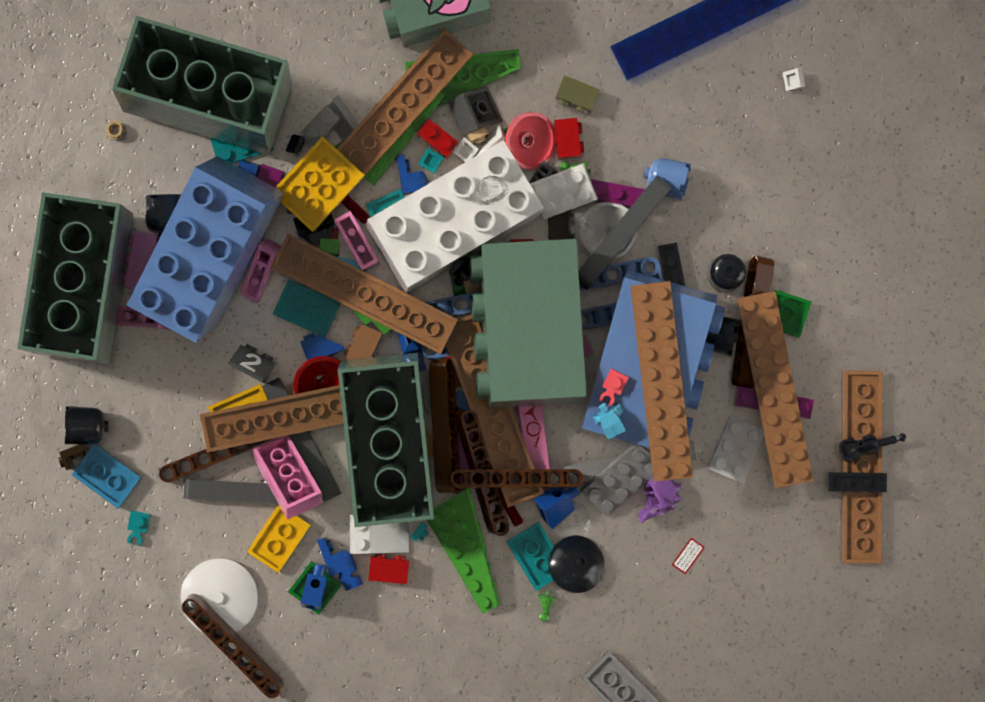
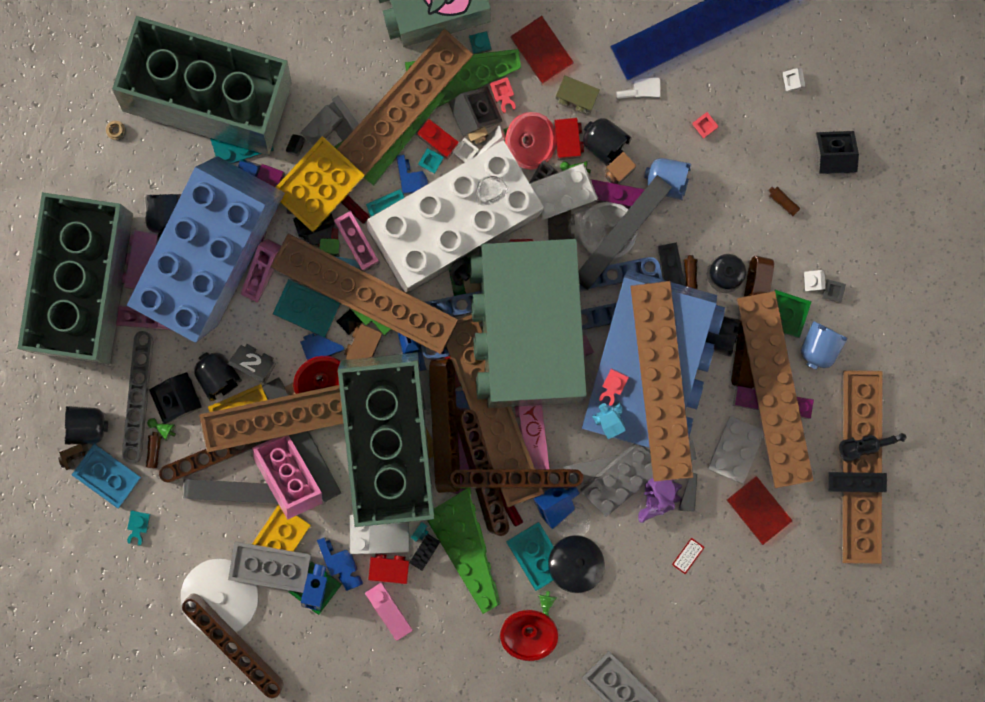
none -> dark grey beam [122,331,154,463]
none -> reddish brown piece [146,432,162,468]
none -> bright green piece [147,418,176,441]
none -> black slope [149,372,202,424]
none -> black cylinder [194,352,242,401]
none -> light grey plate [228,542,311,593]
none -> black slope [336,309,363,335]
none -> bright pink slope [365,582,413,641]
none -> black tyre [409,534,441,571]
none -> teal plate [469,31,492,54]
none -> coral plate [490,77,516,113]
none -> red dish [500,610,558,661]
none -> clear red plate [510,16,574,84]
none -> black cylinder [583,118,632,166]
none -> medium nougat brick [605,152,636,184]
none -> white piece [616,78,660,99]
none -> dark grey slope [679,473,697,512]
none -> reddish brown piece [684,255,698,289]
none -> coral plate [692,112,719,139]
none -> clear red plate [726,476,792,545]
none -> reddish brown piece [768,186,800,216]
none -> medium blue cylinder [801,321,848,370]
none -> white plate [804,270,826,291]
none -> black slope [816,131,859,174]
none -> dark grey plate [822,279,846,303]

